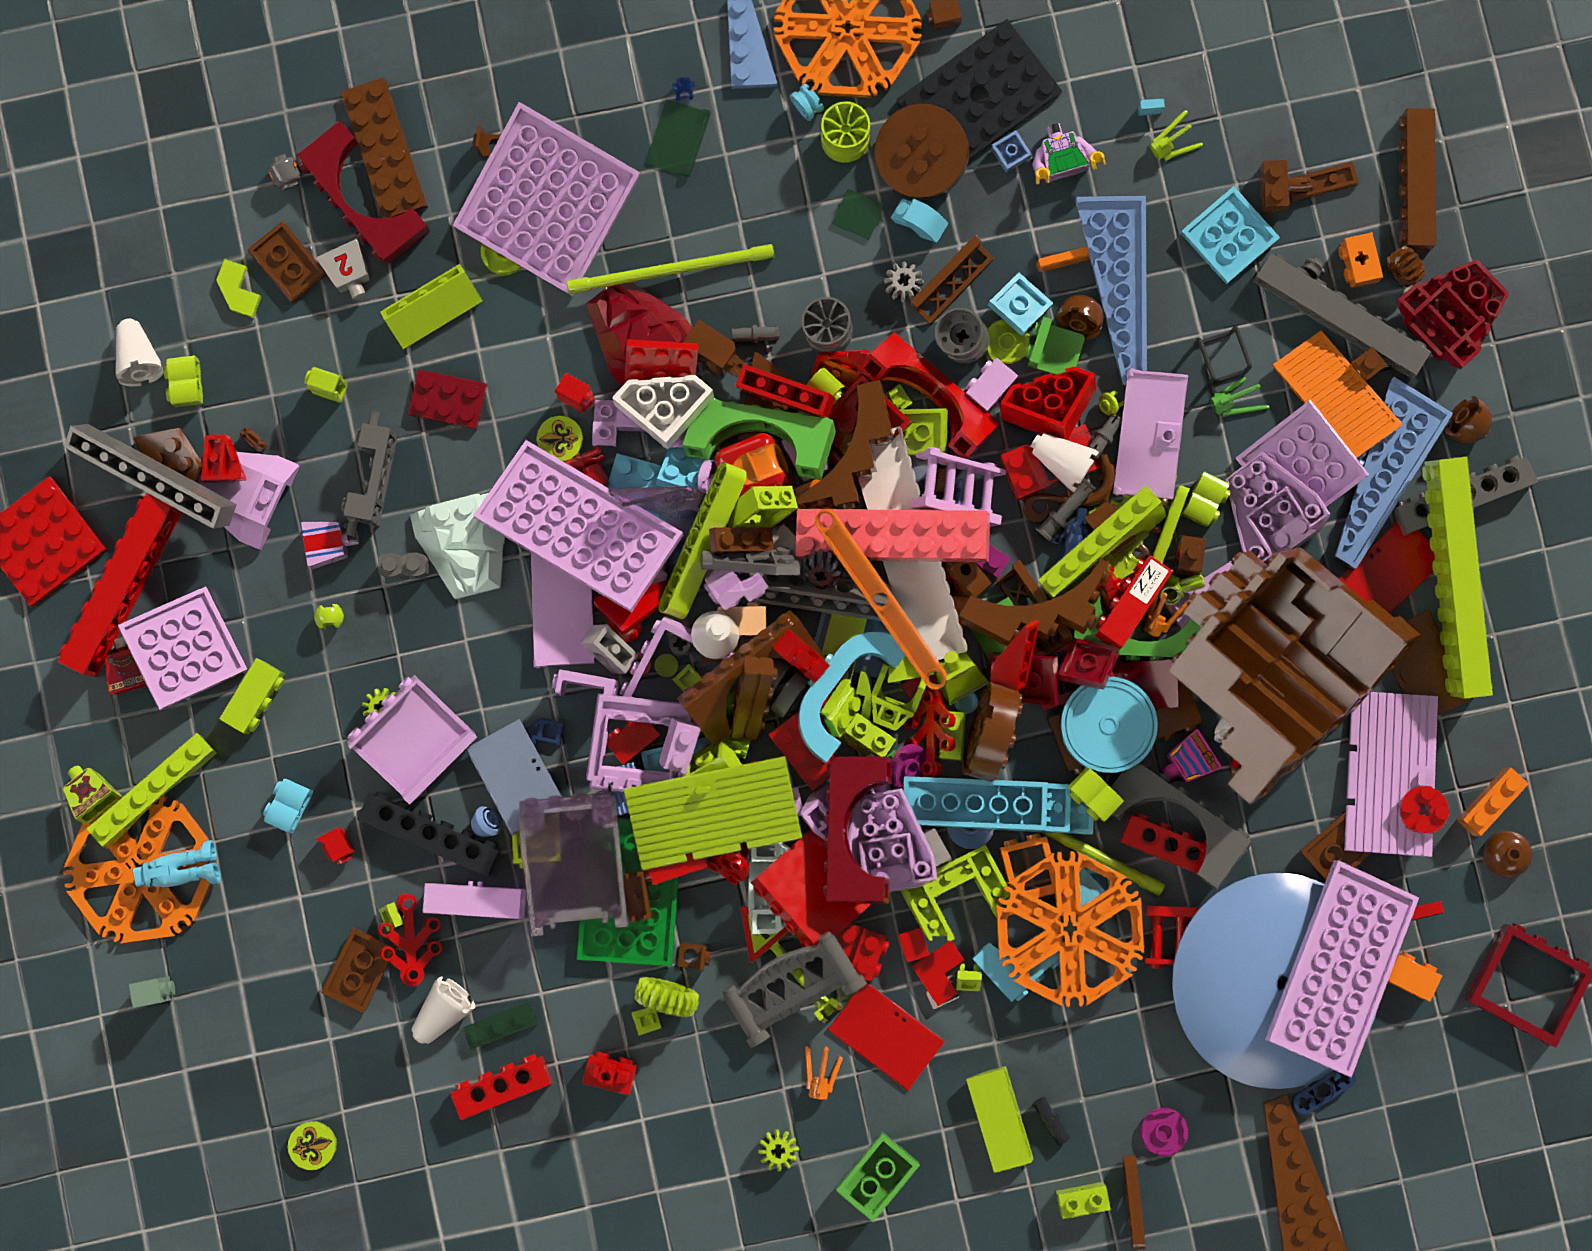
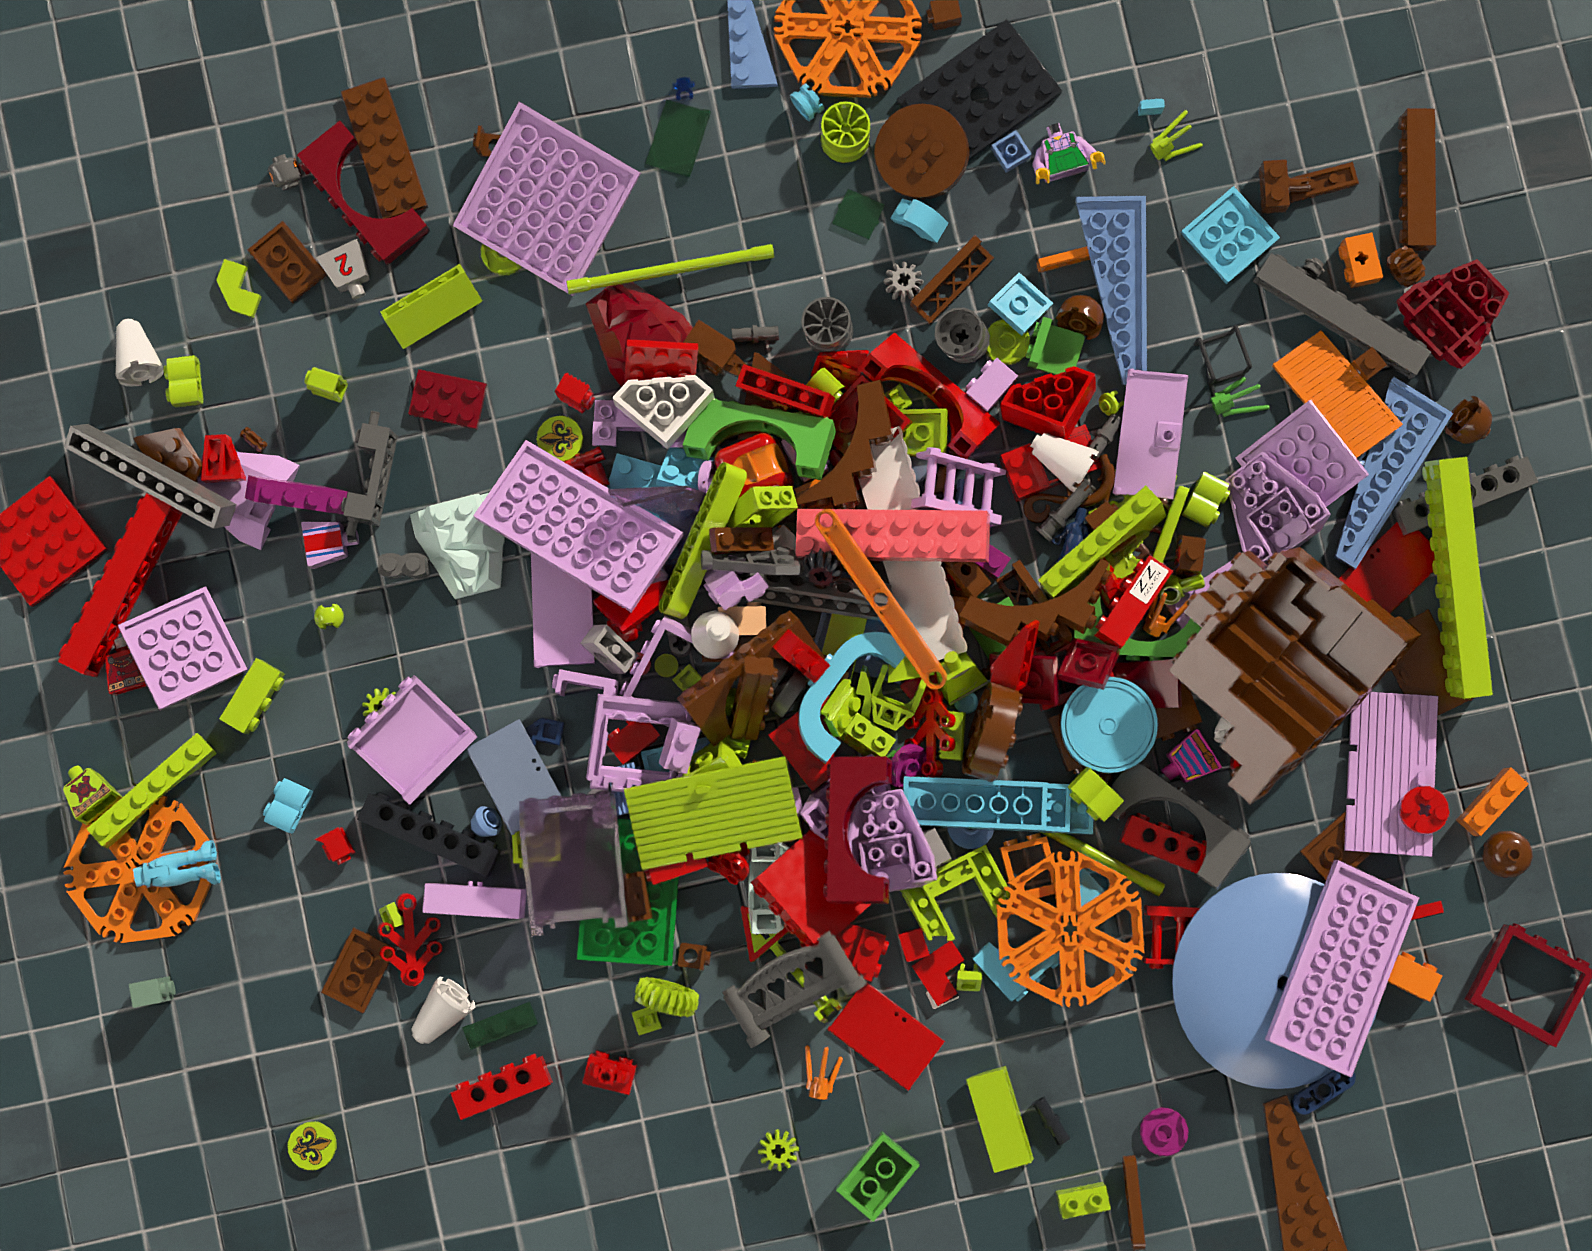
none -> magenta brick [245,475,348,514]

